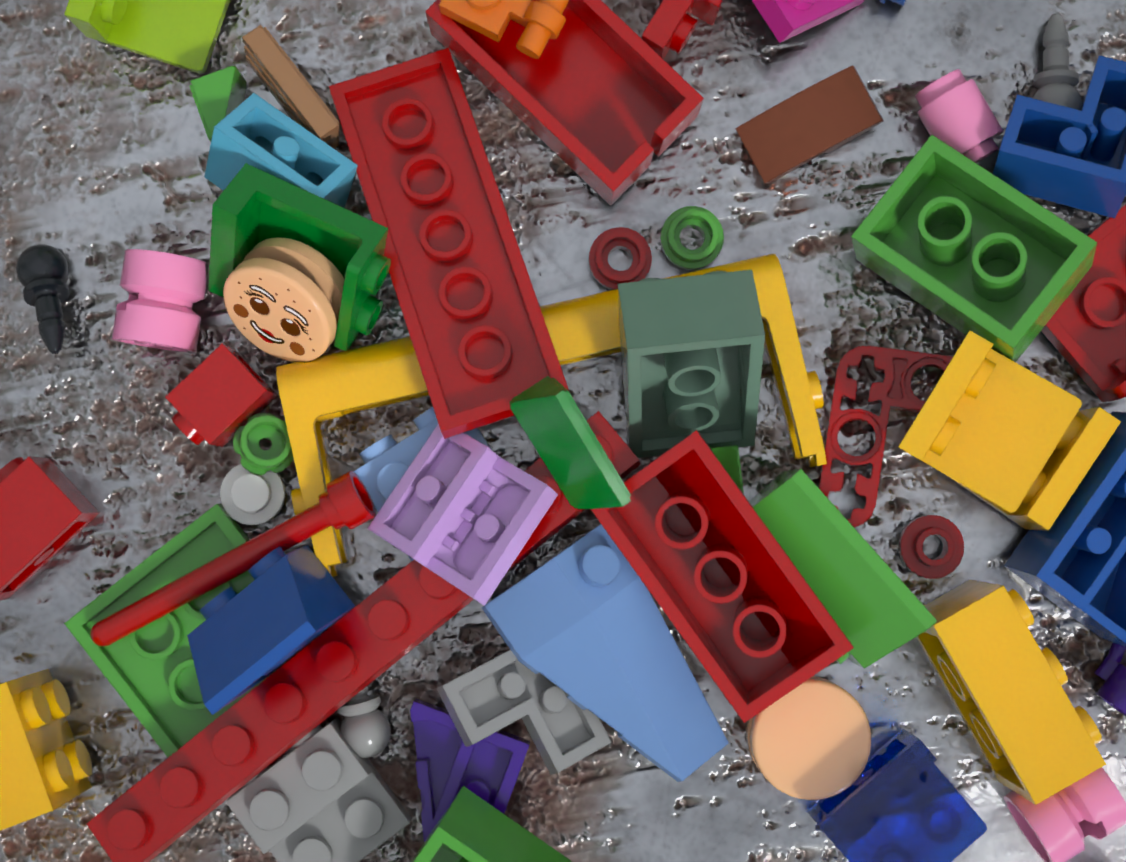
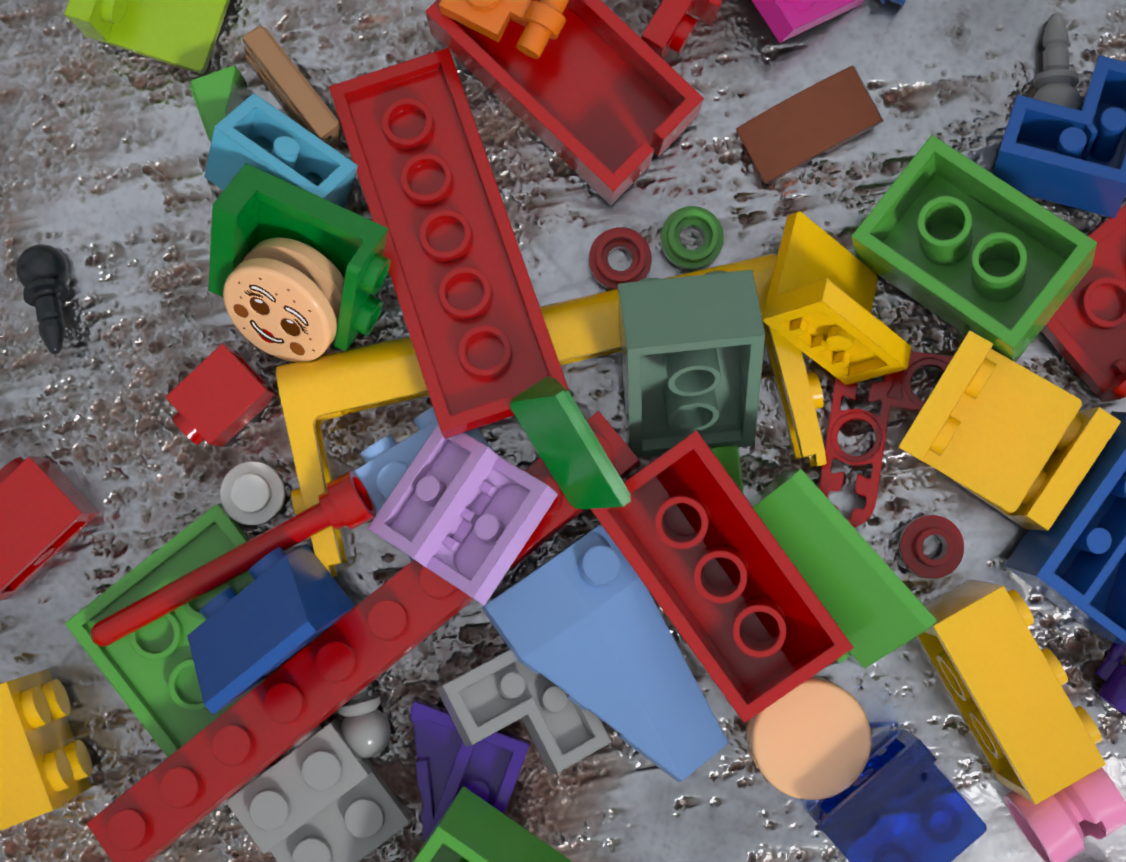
bright pink wheel [112,249,209,353] -> none
bright green plate [233,413,294,475] -> none
bright pink brick [915,69,1004,163] -> none
none -> yellow bracket [762,211,912,385]

